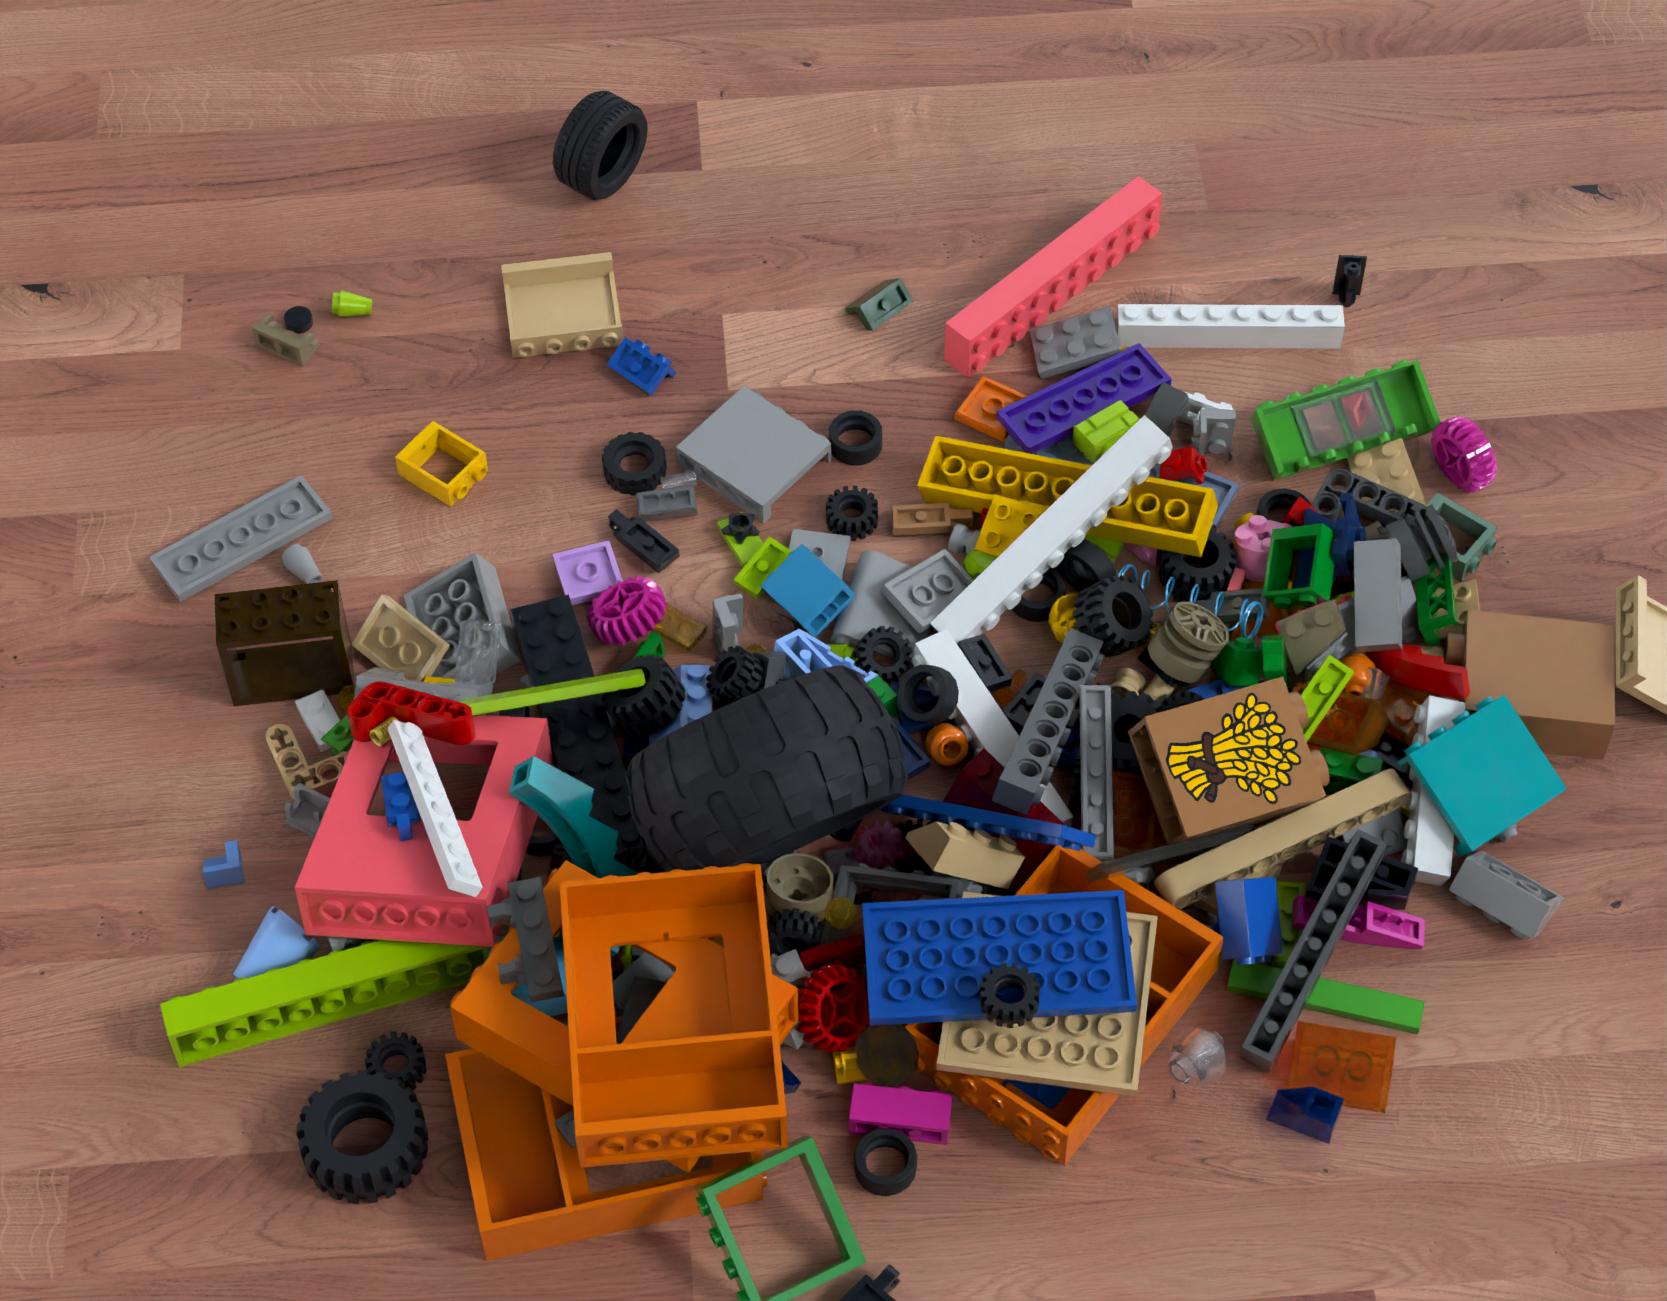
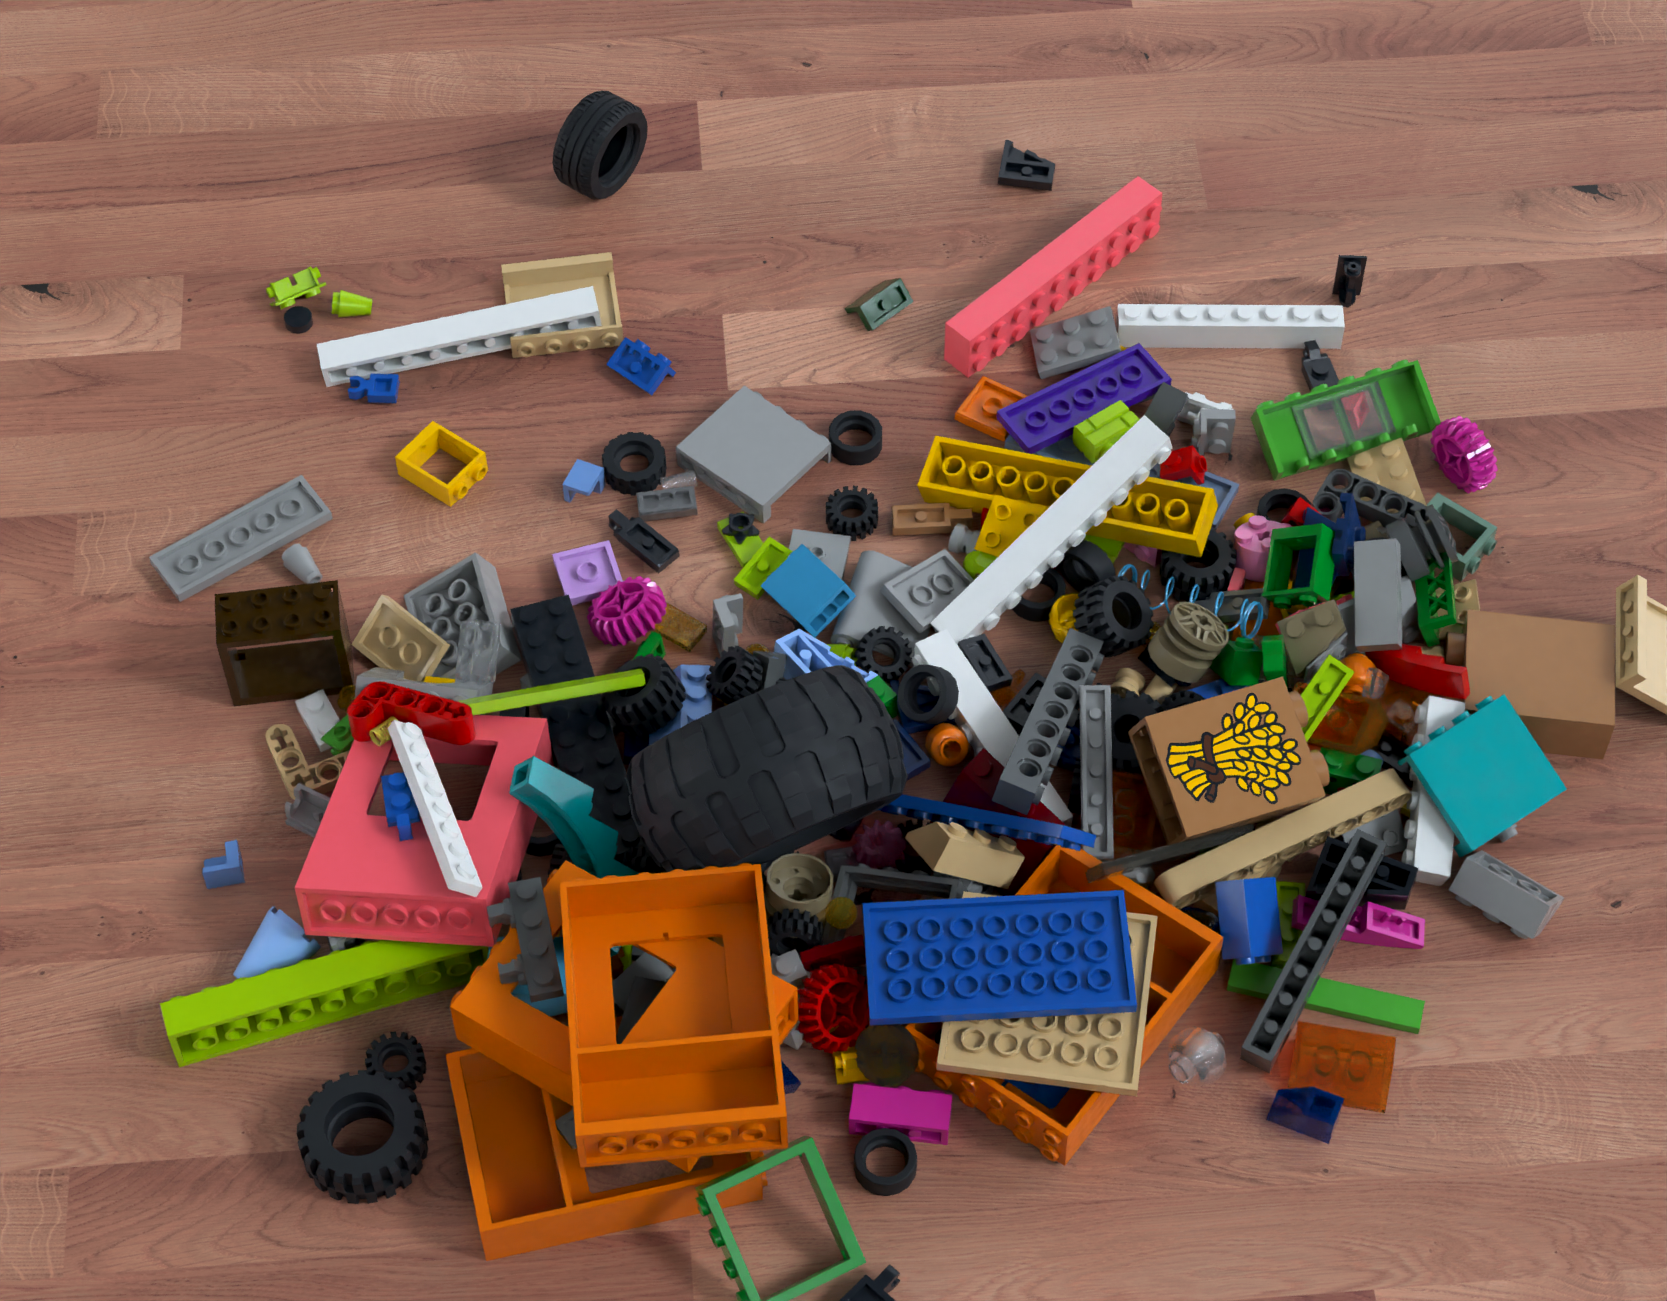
dark tan hinge [253,314,320,367] -> none
black tyre [979,963,1040,1028] -> none
none -> lime hinge [266,266,327,309]
none -> white brick [317,286,602,387]
none -> blue plate [348,374,400,403]
none -> medium blue panel [562,459,605,503]
none -> black wing [998,140,1055,191]
none -> black hinge [1301,340,1339,411]

